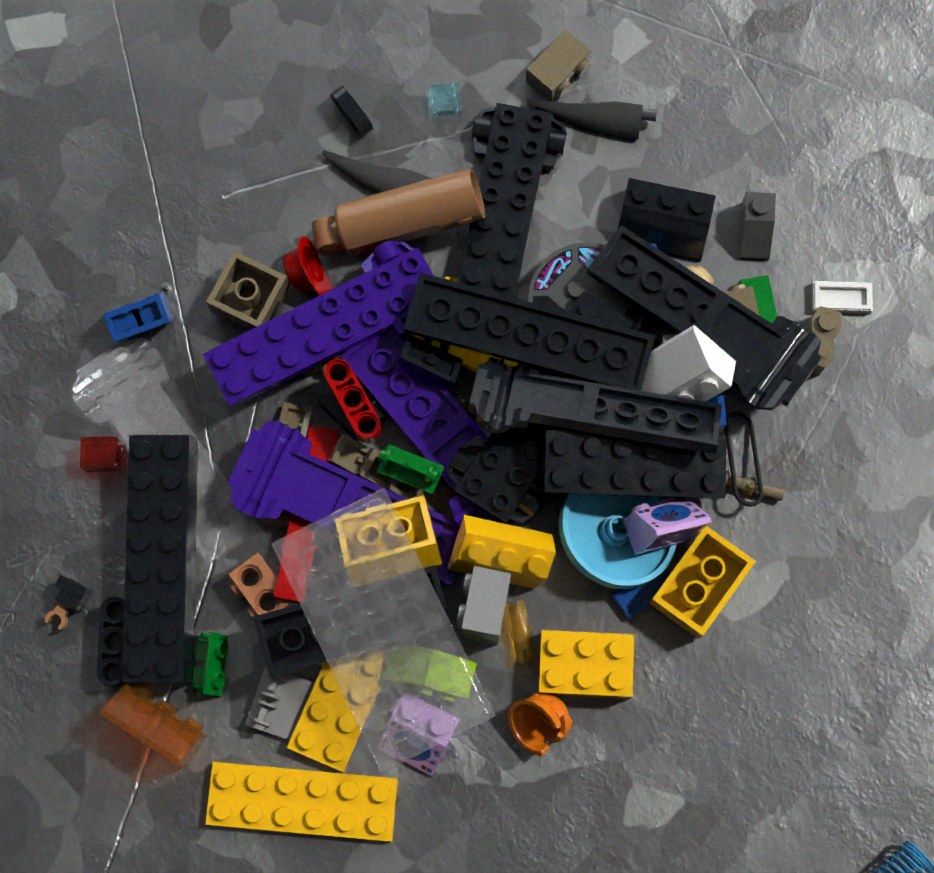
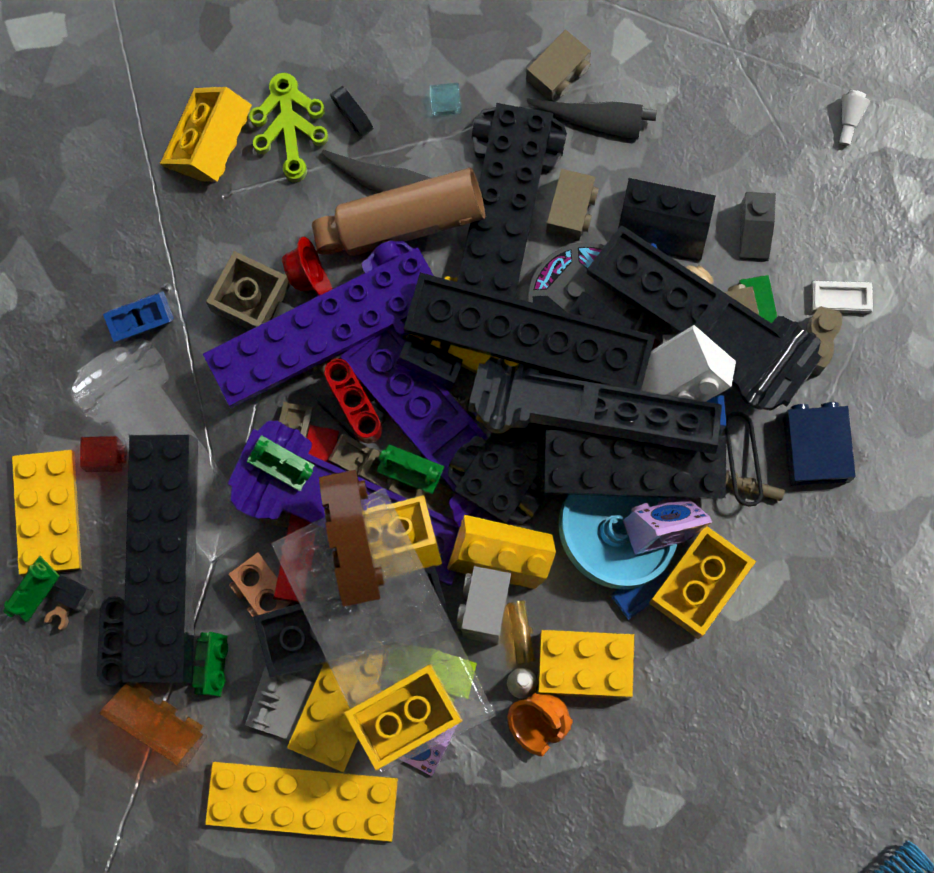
none -> green hinge [3,556,60,622]
none -> yellow plate [12,450,82,576]
none -> yellow slope [160,87,252,182]
none -> green hinge [246,435,314,491]
none -> lime plant [249,73,328,183]
none -> reddish brown brick [319,470,385,607]
none -> yellow brick [344,664,463,770]
none -> white cone [507,668,538,699]
none -> dark tan brick [546,168,599,240]
none -> dark blue brick [783,402,856,486]
none -> white cone [839,90,870,146]

